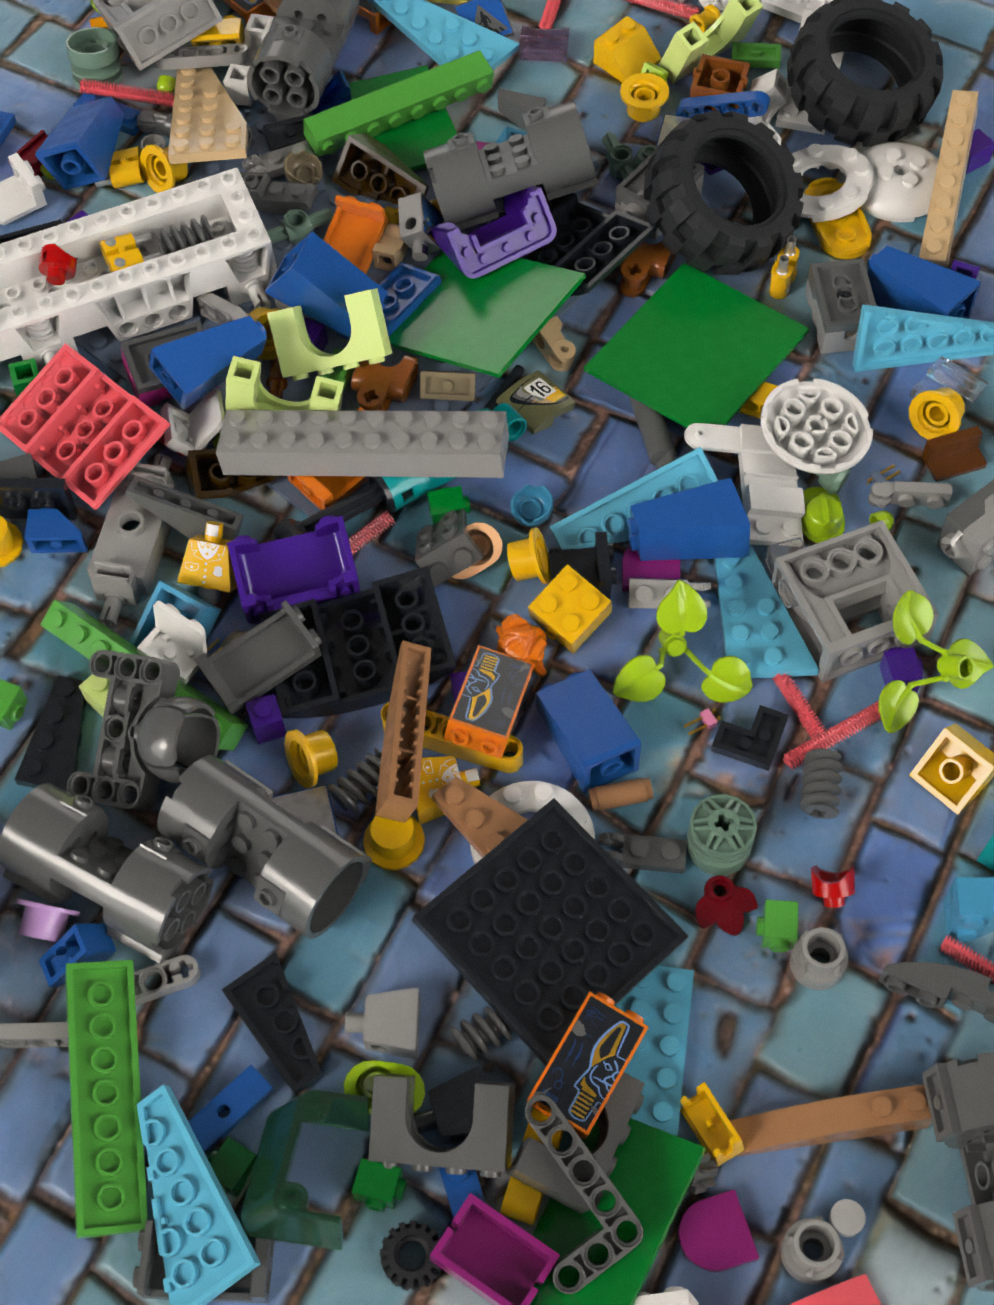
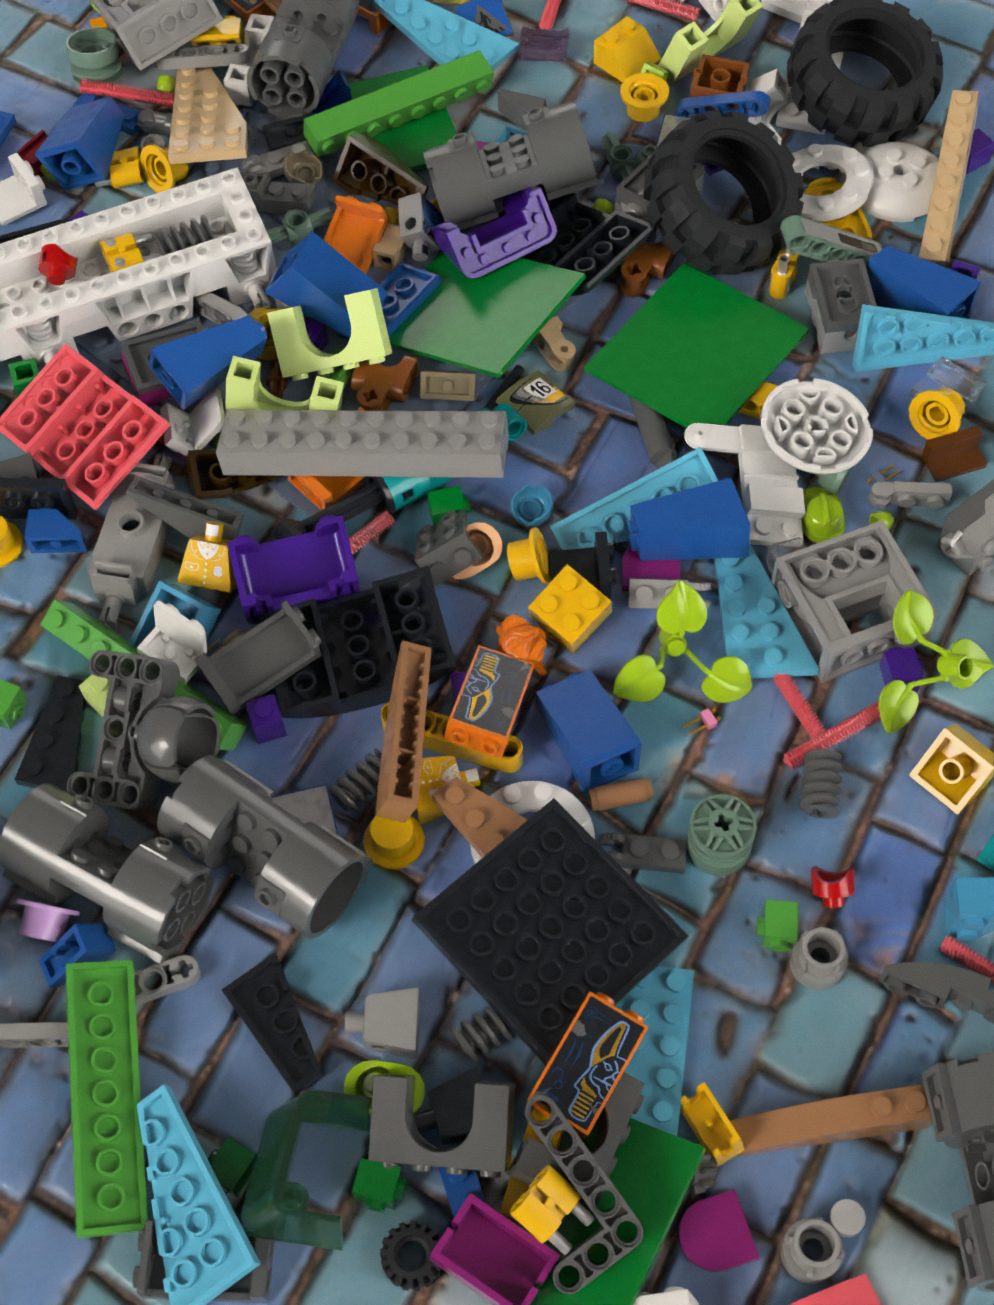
blue tile [188,1064,274,1154] -> none
yellow piece [284,729,338,788] -> none
yellow bush [689,4,721,33] -> none
dark red plate [695,876,758,936] -> none
black plate [711,705,789,771] -> none
bright green plate [731,42,781,69] -> none
none -> yellow piece [509,1165,595,1255]
none -> lime hinge [592,198,614,215]
none -> sand green beam [780,215,883,271]

